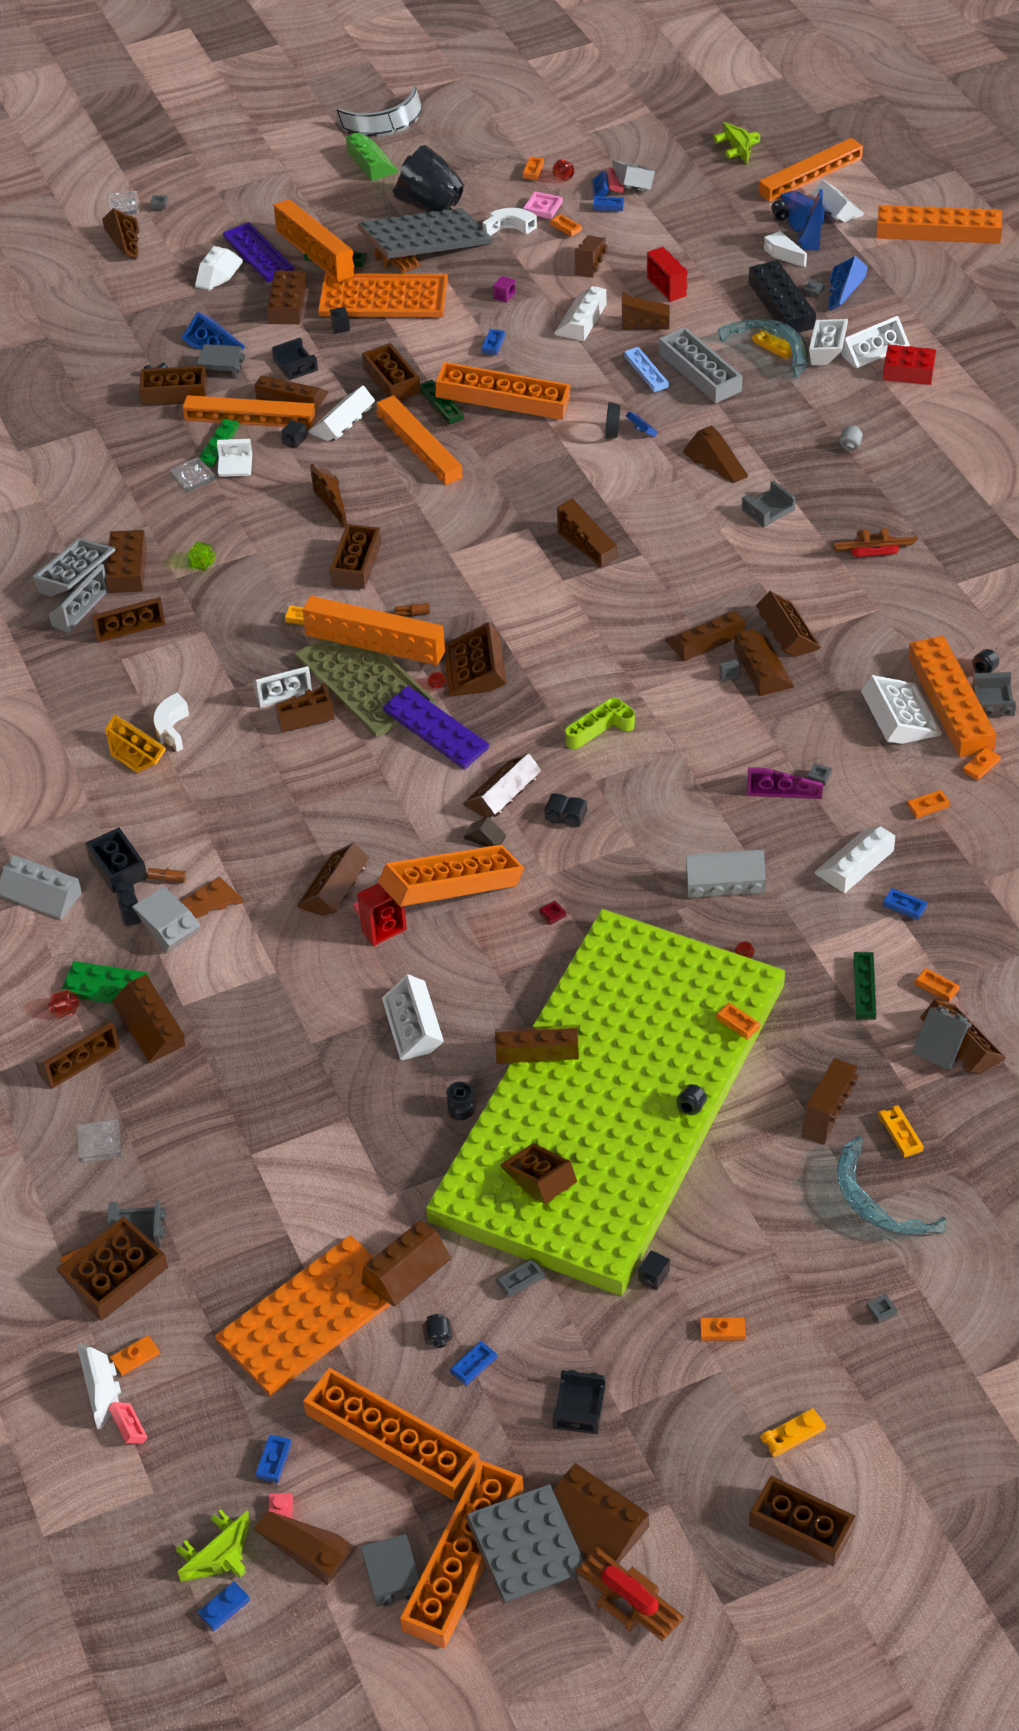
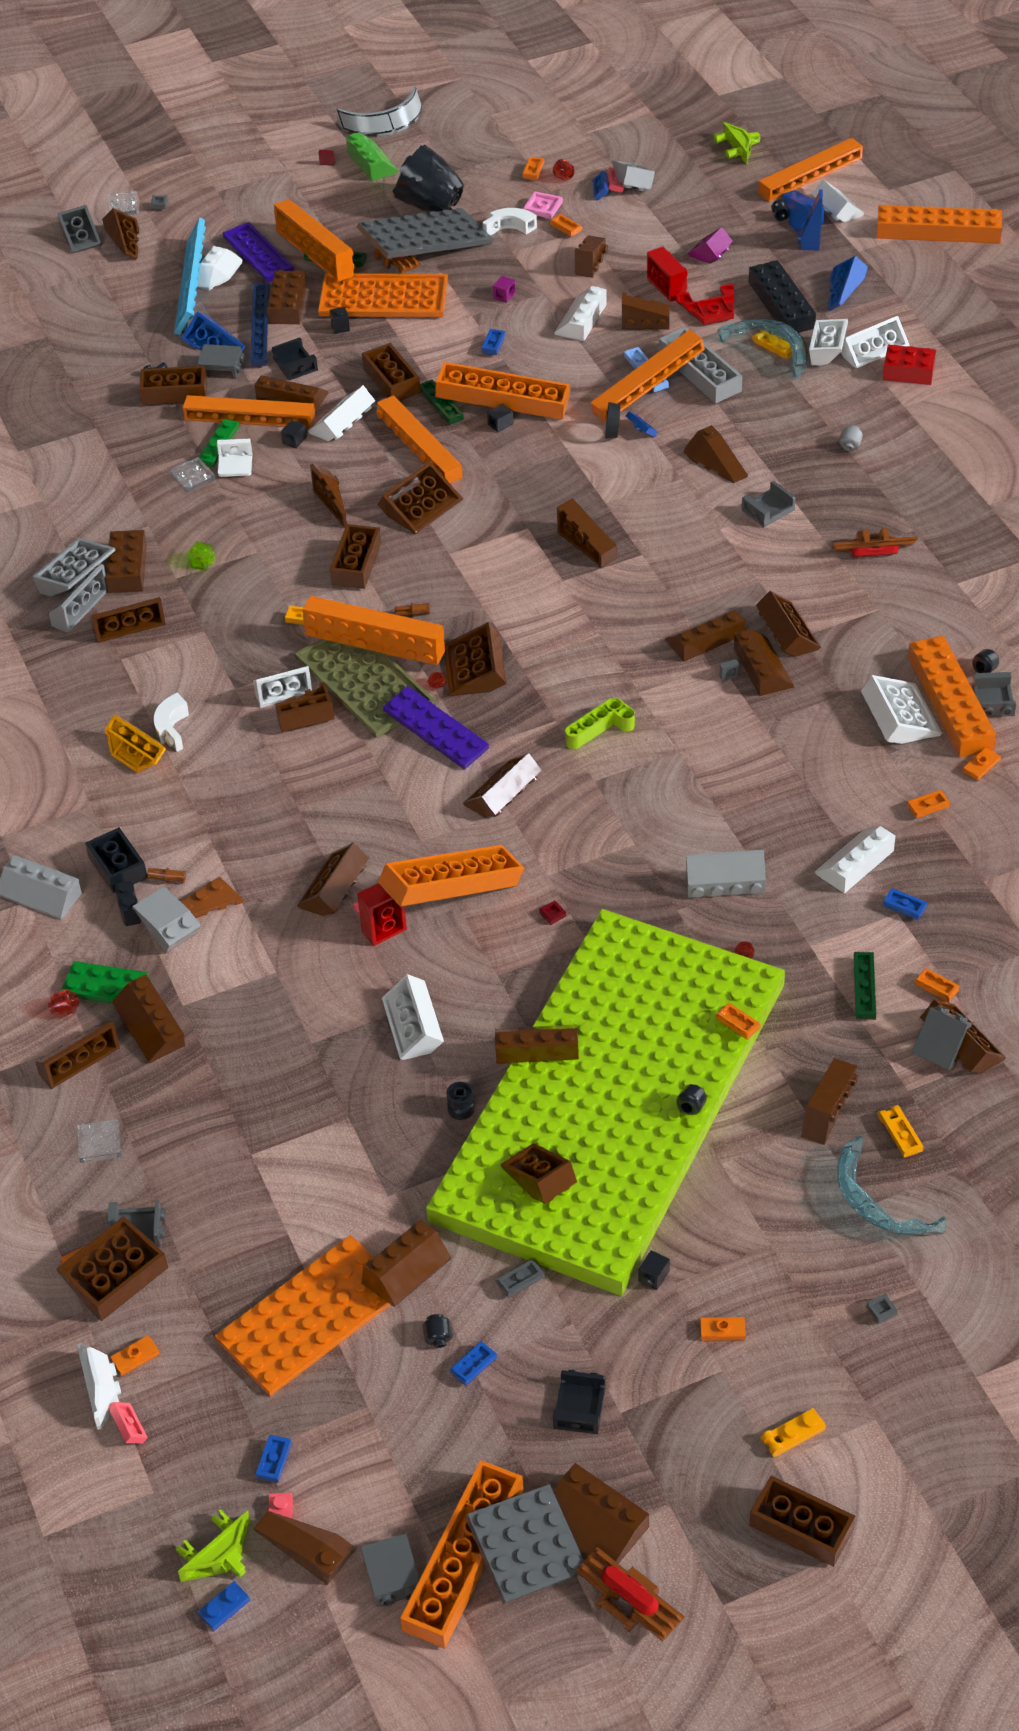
orange brick [303,1367,480,1501] -> none
dark brown slope [463,816,506,847] -> none
black brick [544,793,587,827] -> none
blue plate [593,196,624,212] -> none
magenta wedge [747,767,823,799] -> none
white slope [764,231,807,267] -> none
dark grey plate [803,280,824,298] -> none
dark grey plate [808,763,832,786] -> none
none -> dark grey slope [57,205,102,253]
none -> medium azure plate [174,217,206,335]
none -> dark blue plate [250,283,269,367]
none -> dark red tile [318,150,335,166]
none -> reddish brown slope [377,462,463,534]
none -> black brick [487,404,513,432]
none -> orange brick [590,329,705,423]
none -> red wing [675,283,734,325]
none -> magenta slope [687,227,733,263]

